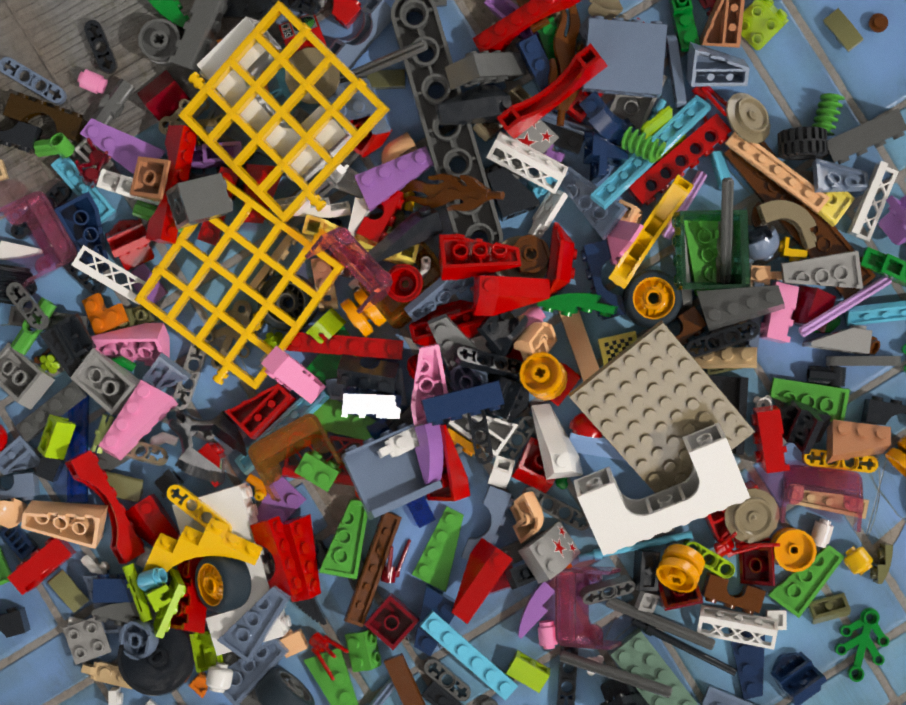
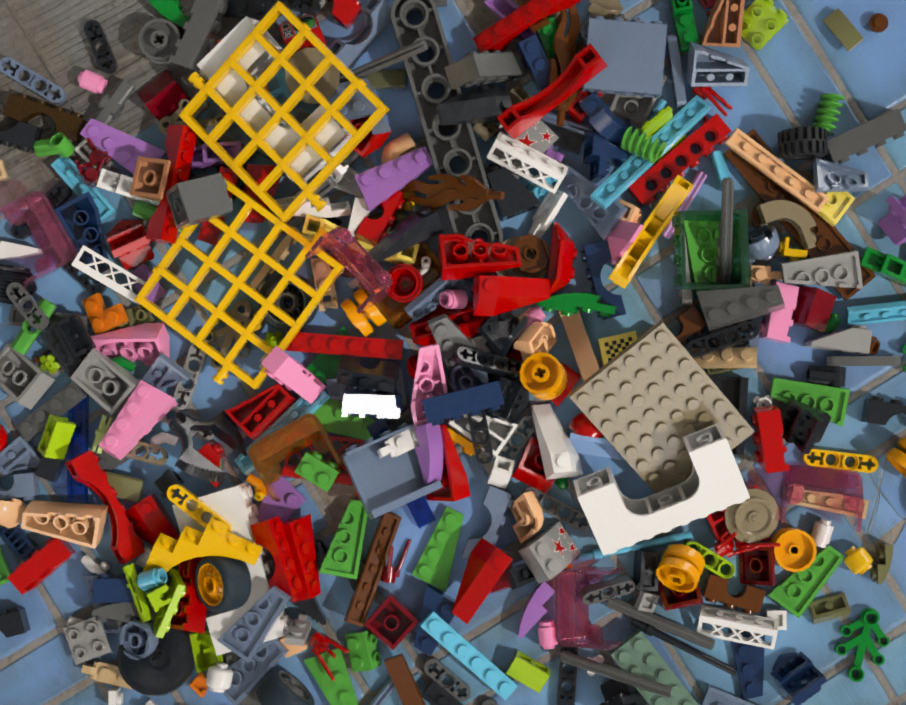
olive slope [47,569,89,613] -> none
lime hinge [306,308,346,344] -> none
wheel [622,270,682,328] -> none
dark tan piece [726,93,770,144] -> none
lavender axle [798,276,892,337] -> none
nougat wedge [826,420,891,464] -> none
white fence [847,161,899,242] -> none
none -> light grey hinge [284,612,311,646]
none -> bright pink brick [439,289,468,309]

